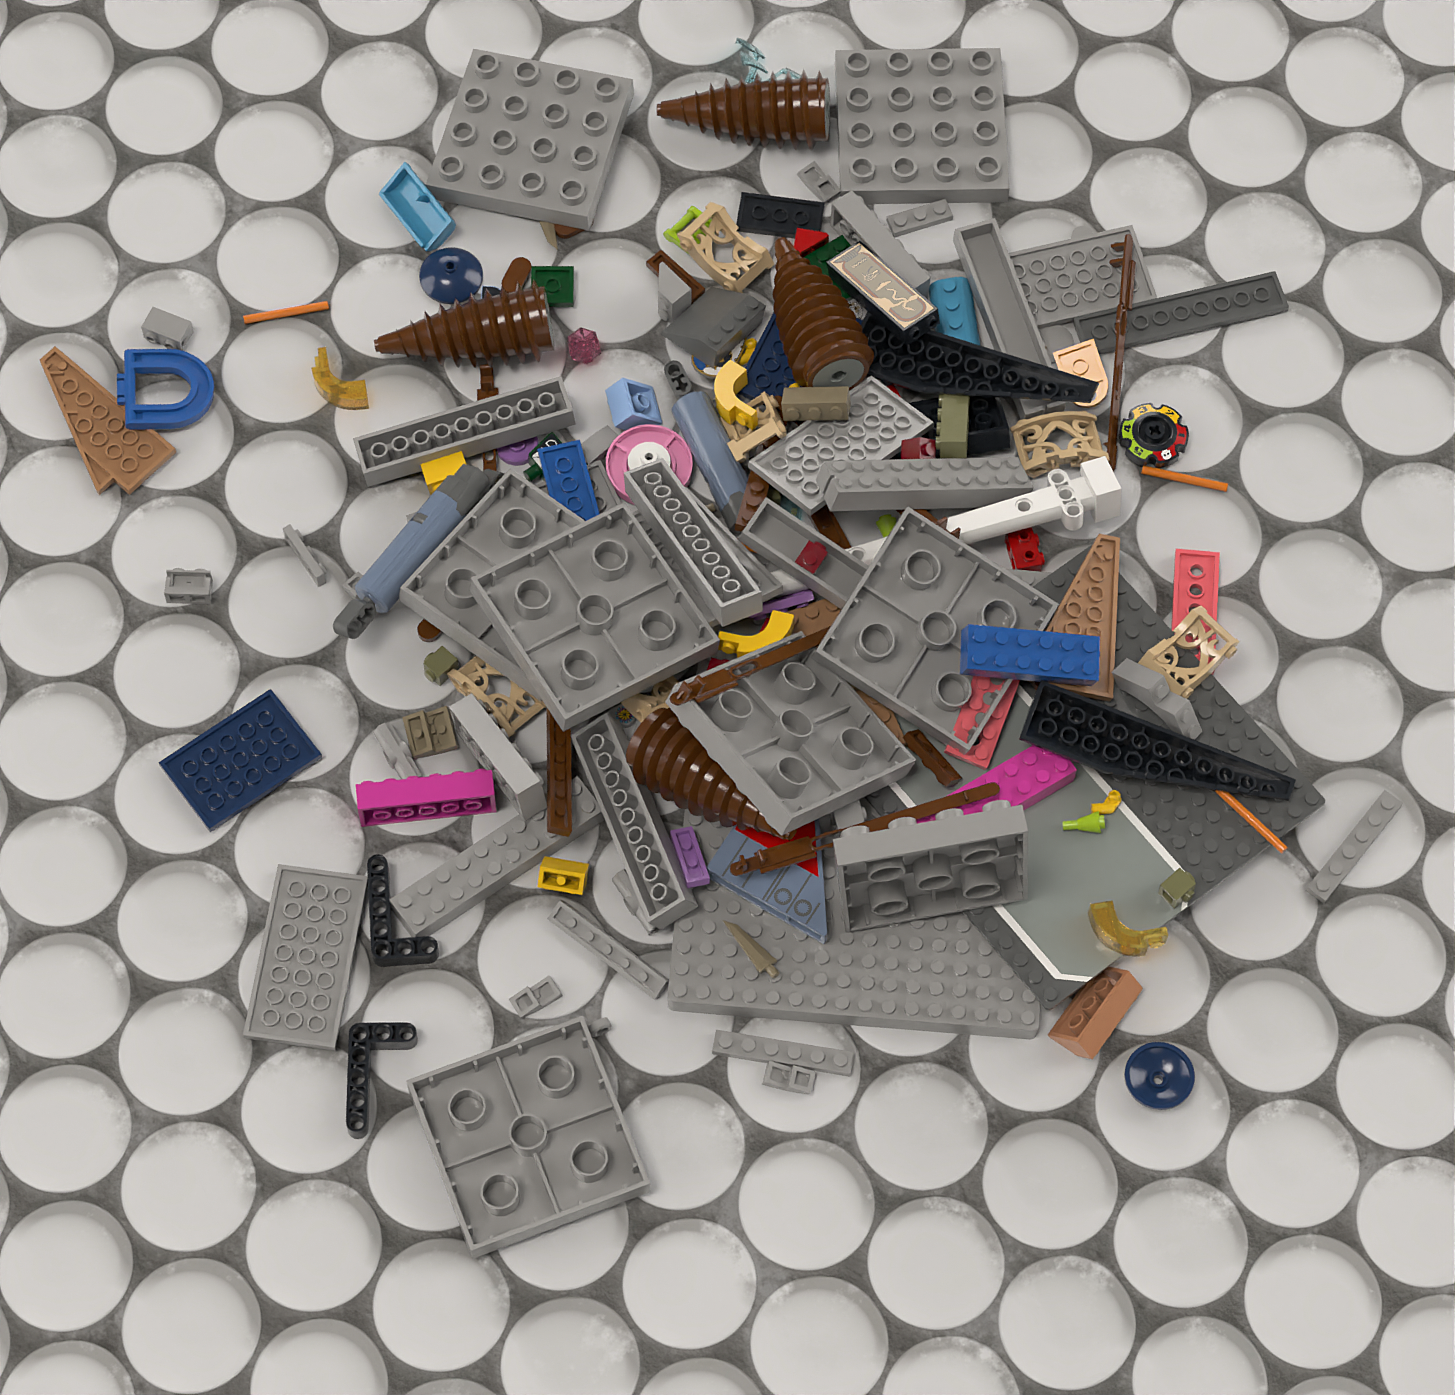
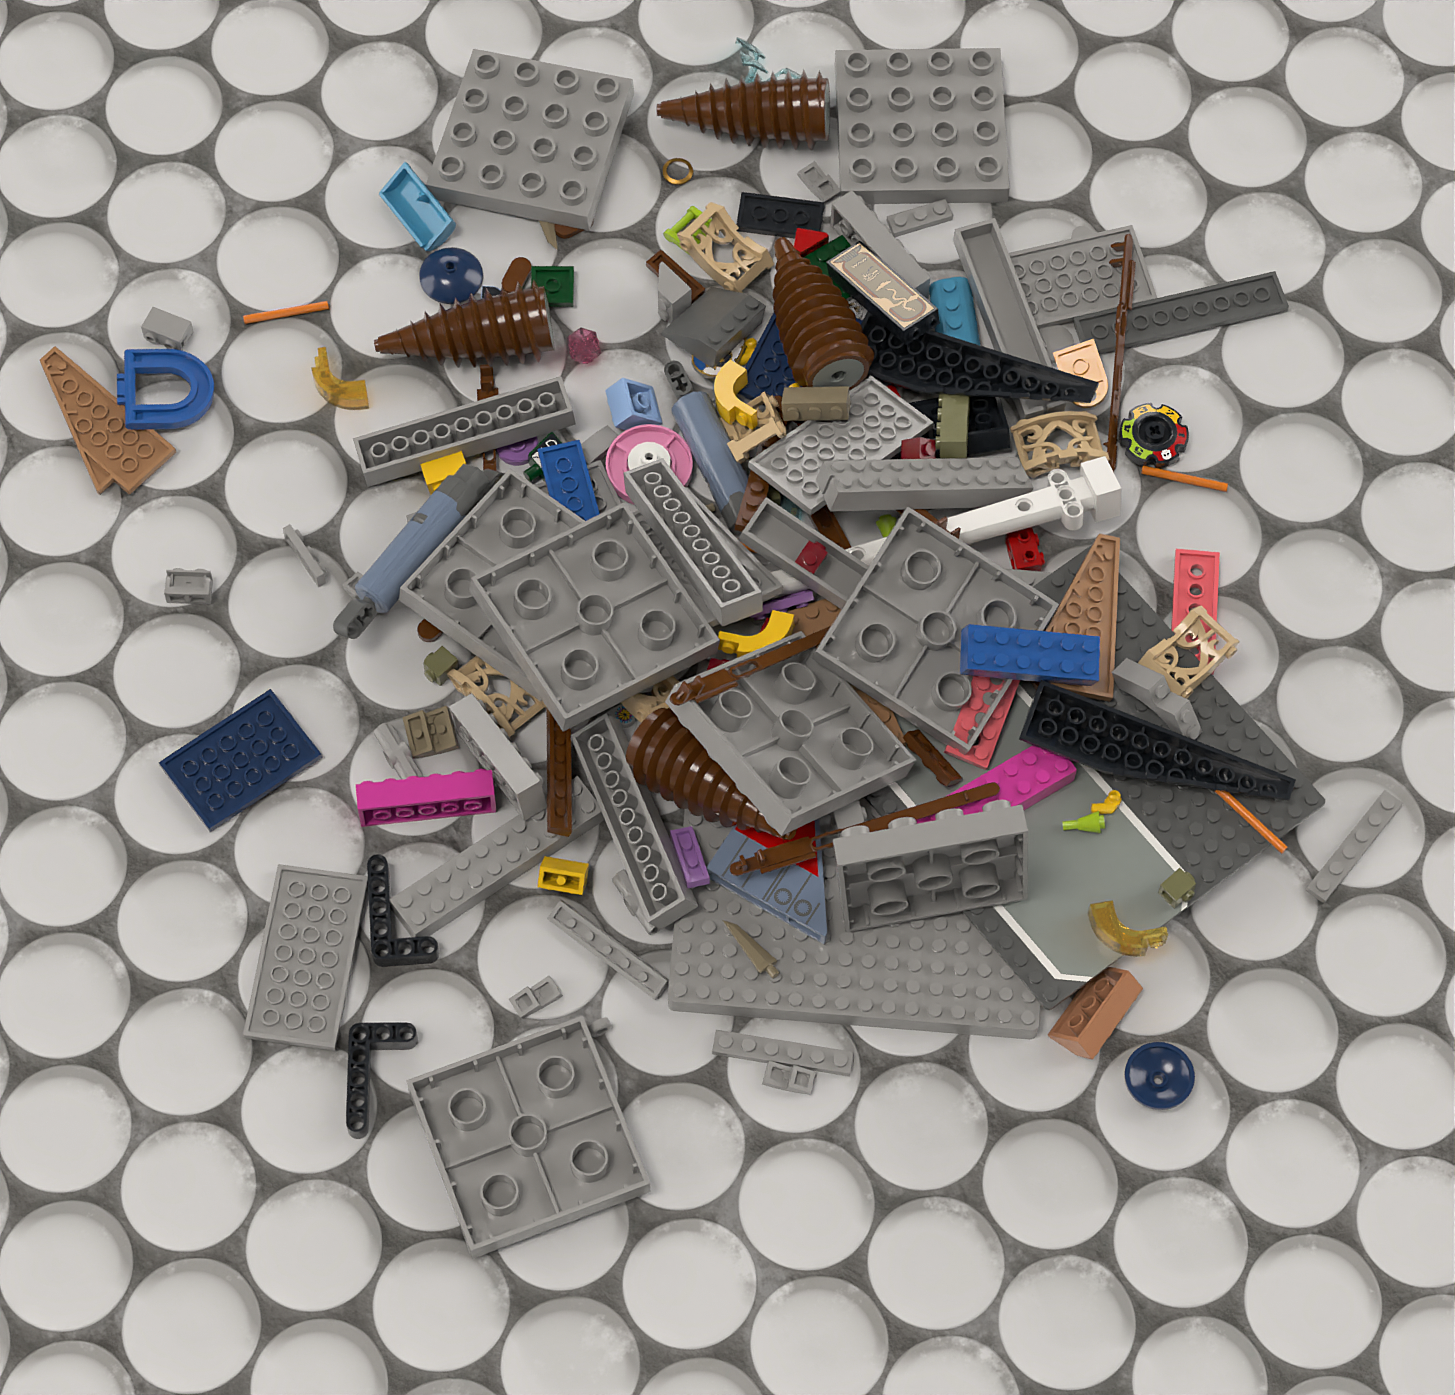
none -> pearl gold piece [663,158,693,185]

